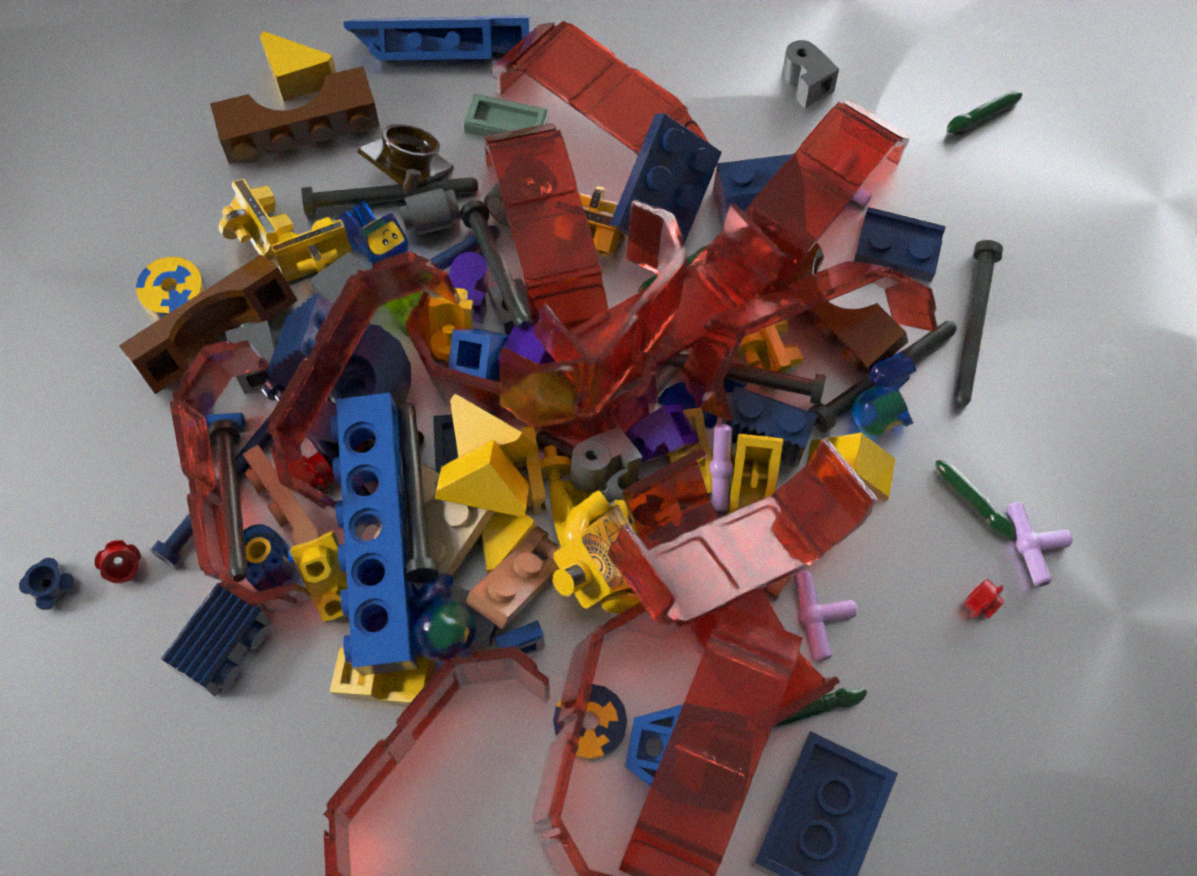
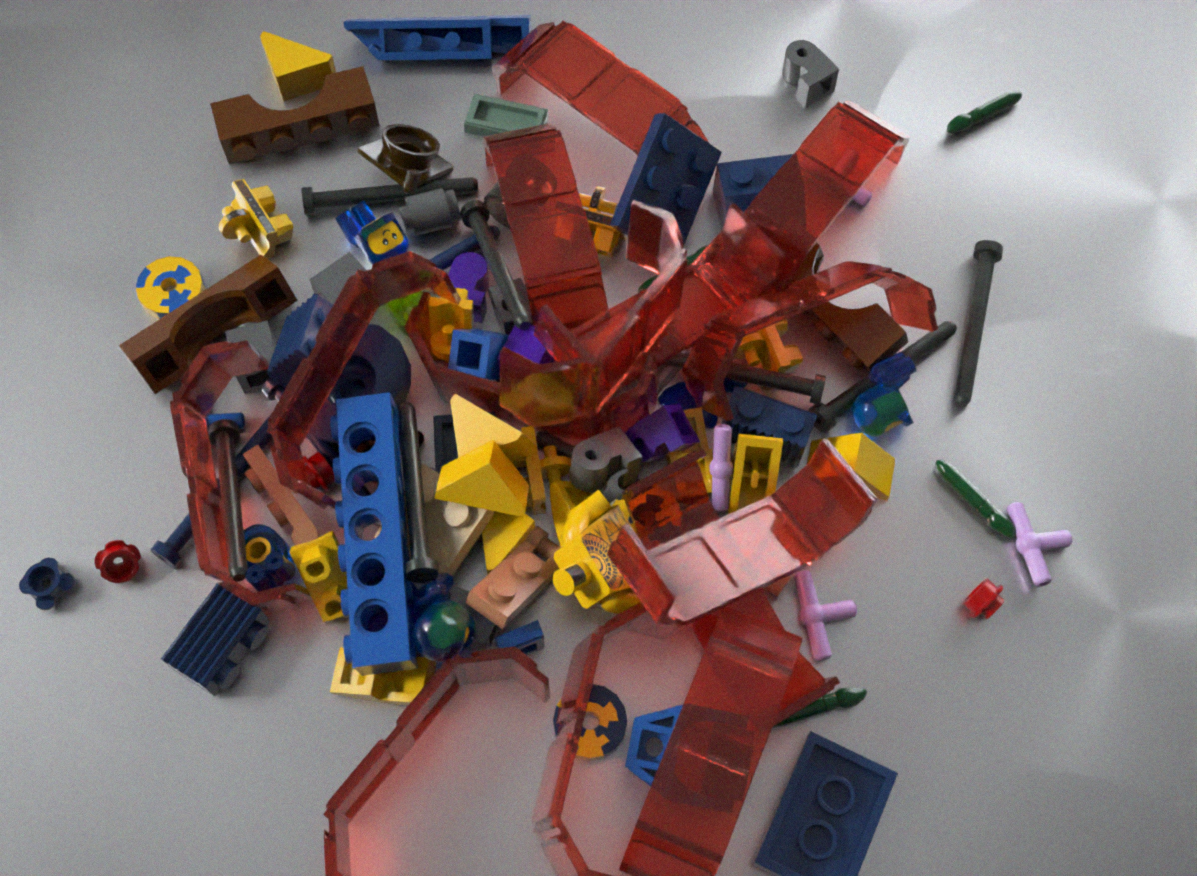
yellow hips [271,217,354,282] -> none
dark blue plate [853,207,946,282] -> none

